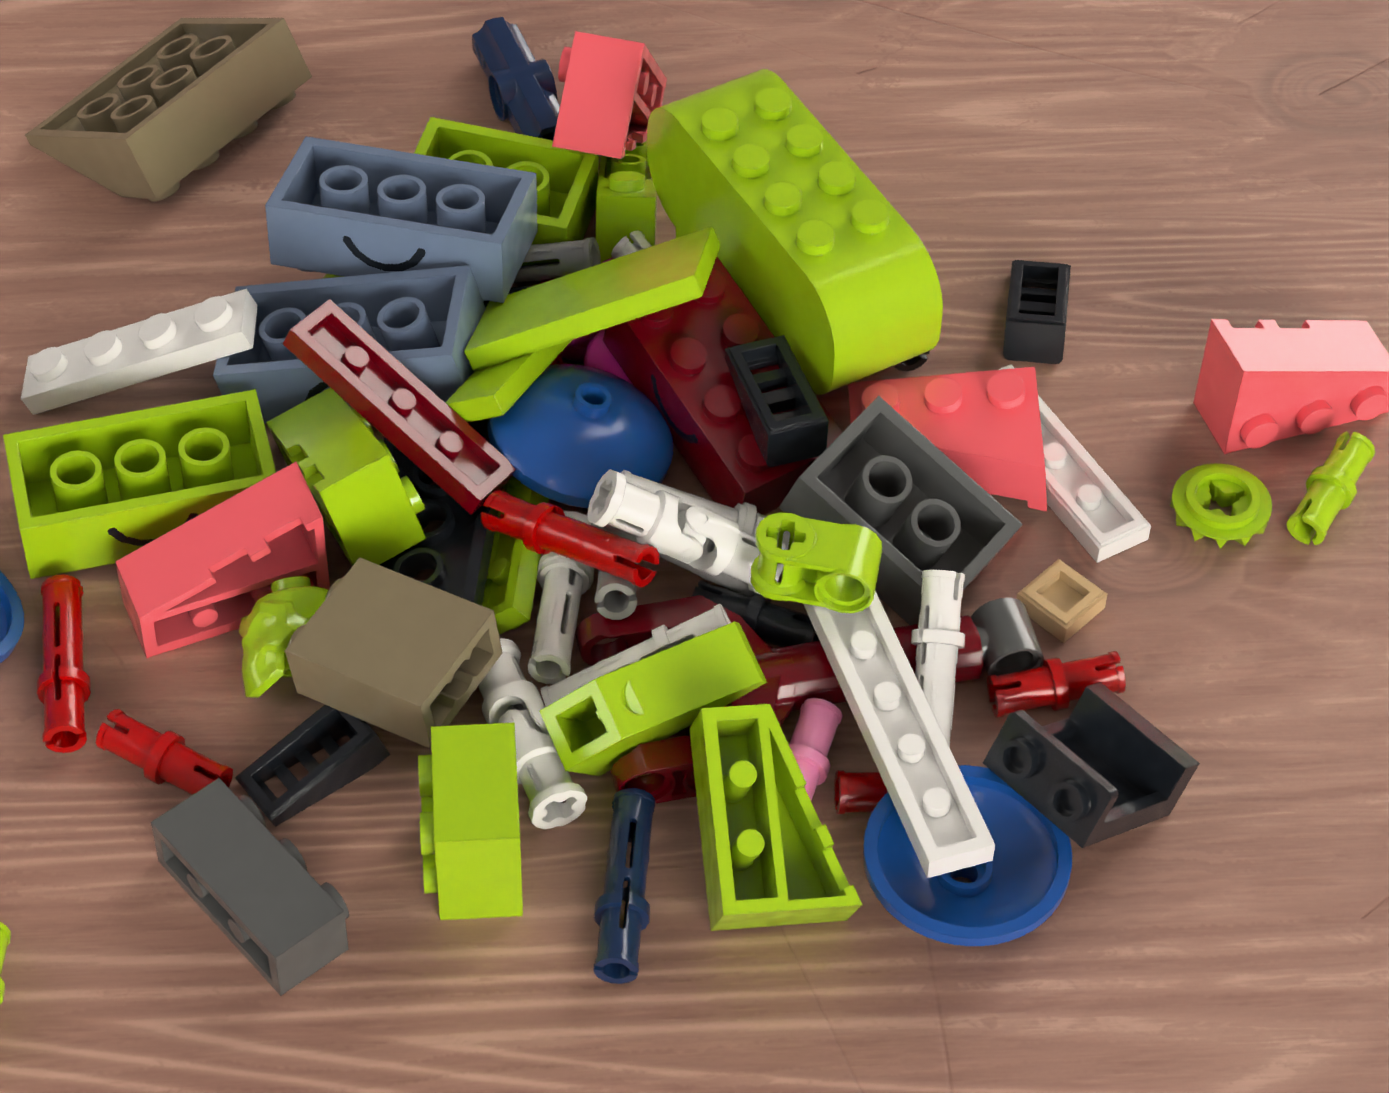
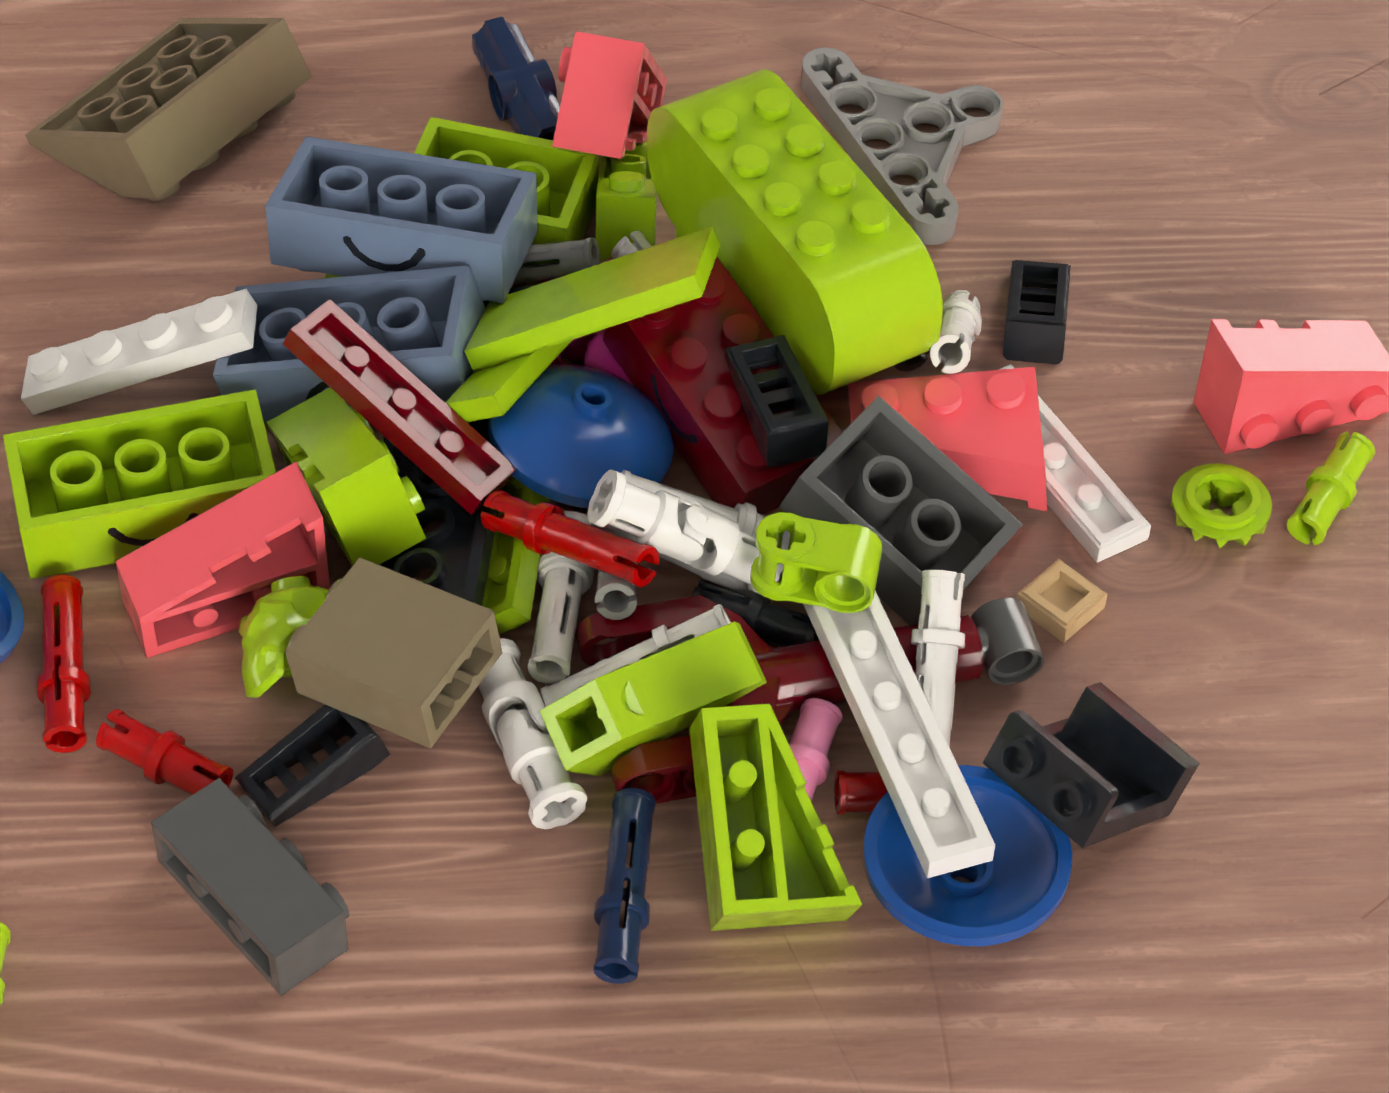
lime brick [418,722,523,920] -> none
red pin [987,651,1126,718] -> none
none -> light grey beam [800,47,1003,245]
none -> white pin [930,290,982,374]

